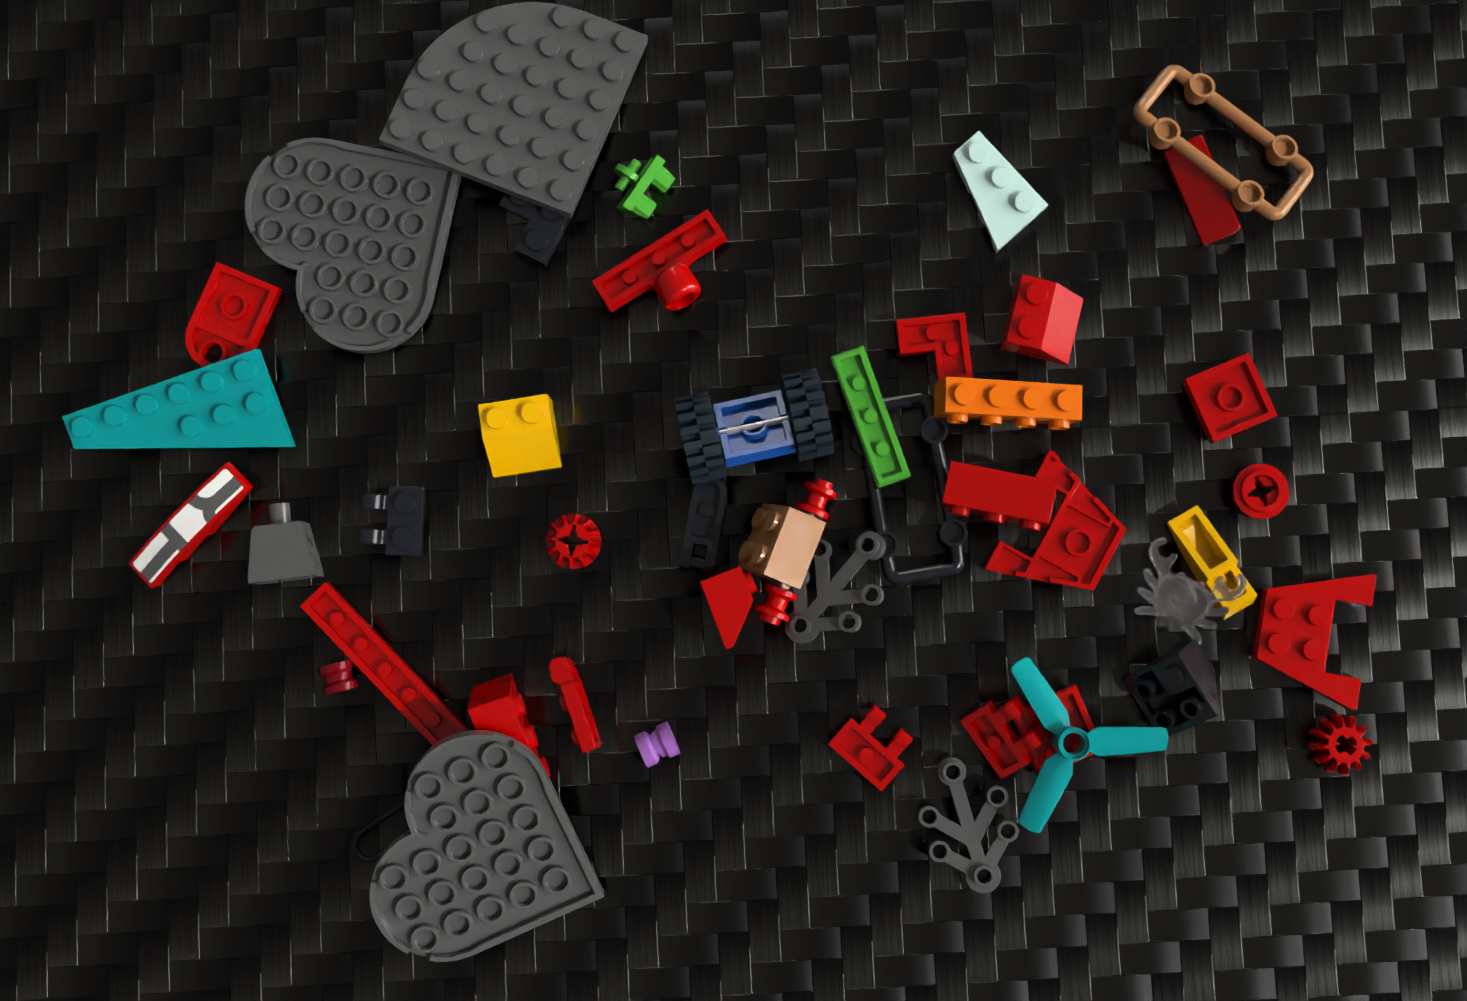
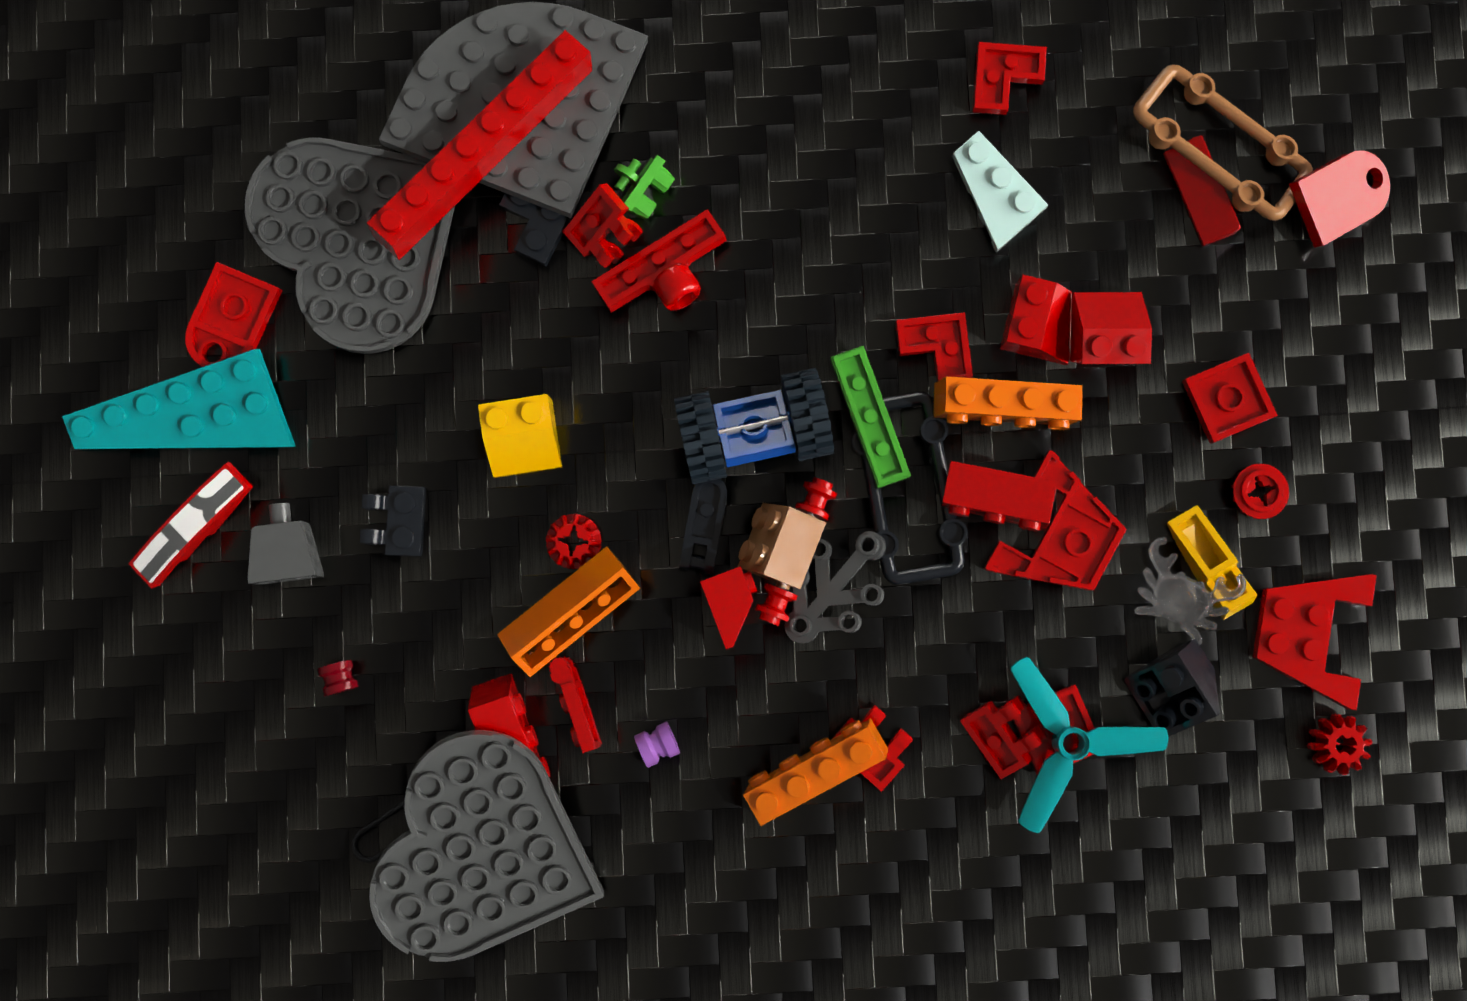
red plate [300,582,471,746] -> none
dark grey plant [917,757,1019,893] -> none
none -> red brick [367,30,592,260]
none -> orange brick [497,546,640,677]
none -> red plate [562,183,643,268]
none -> orange brick [743,718,888,826]
none -> red plate [972,42,1047,115]
none -> red slope [1070,292,1152,364]
none -> tile [1289,150,1390,247]

